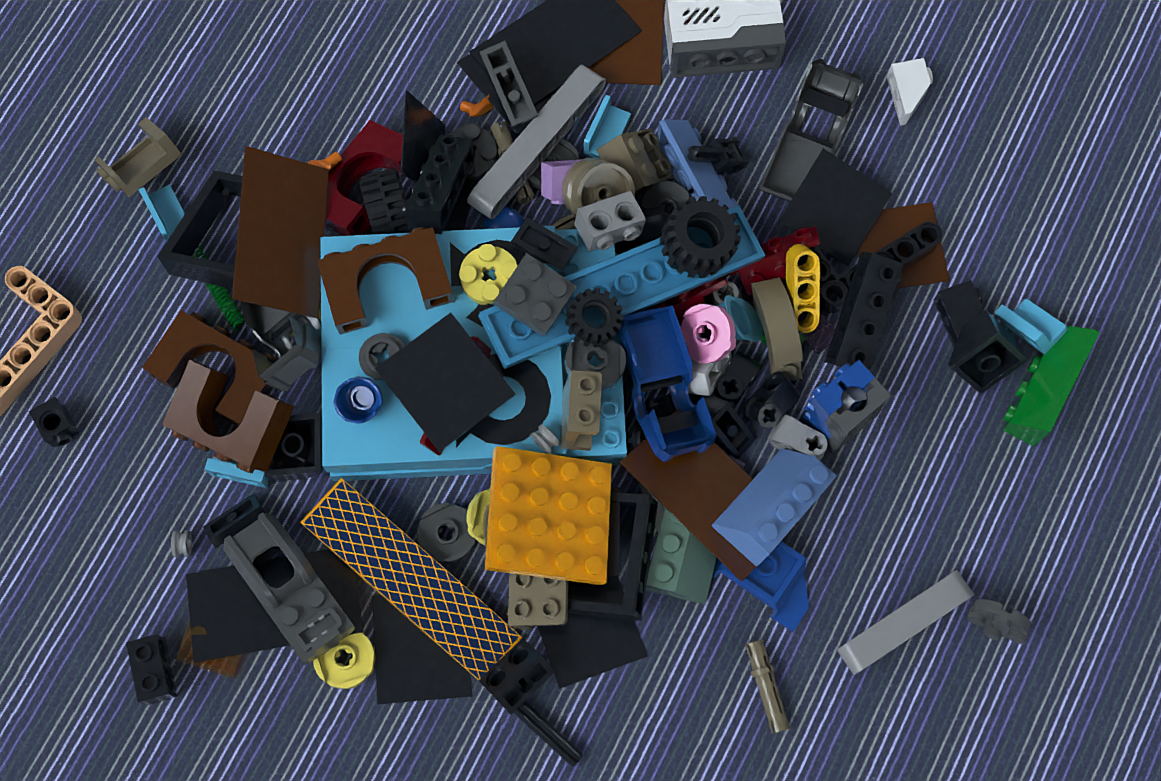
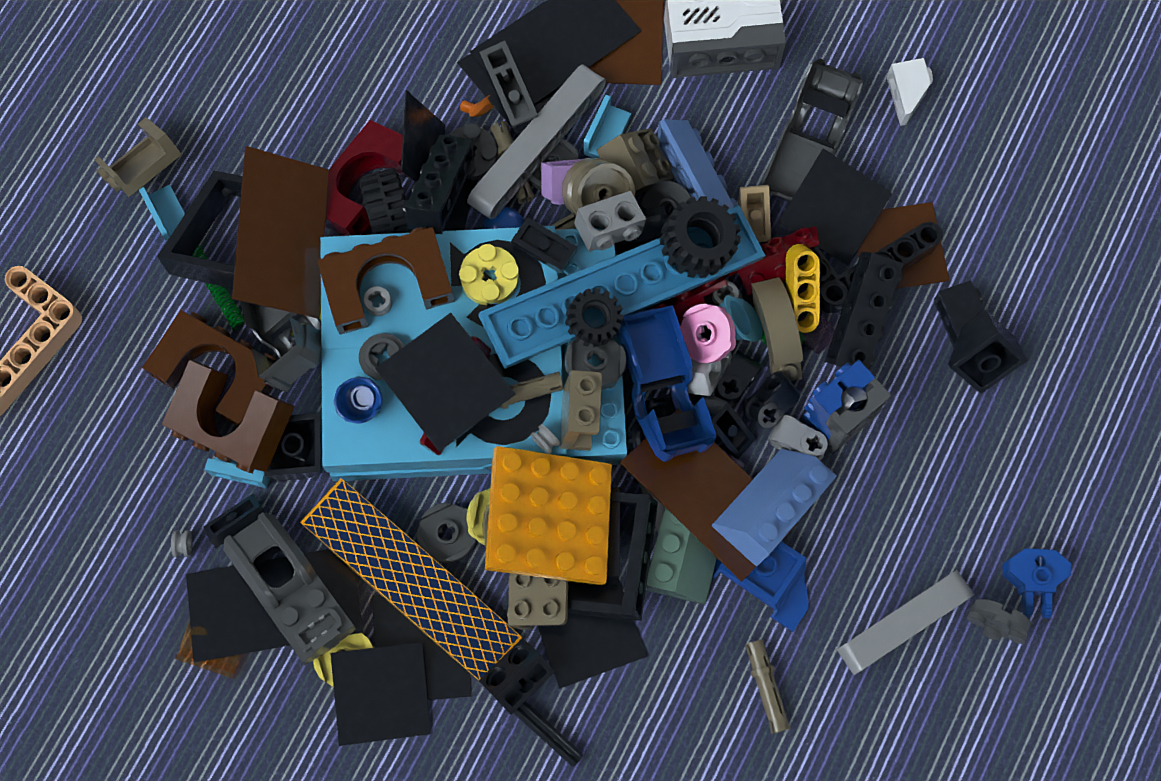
black brick [29,397,79,447] -> none
black brick [126,634,177,705] -> none
orange bar [307,151,342,171] -> none
dark grey plate [493,253,577,337] -> none
black connector [687,137,749,174] -> none
medium azure panel [995,299,1068,355] -> none
green slope [1002,326,1100,447] -> none
none -> black piece [330,642,431,746]
none -> light grey bush [364,286,392,316]
none -> dark tan pin [498,371,564,409]
none -> tan slope [738,185,771,242]
none -> blue hinge [1002,548,1071,618]

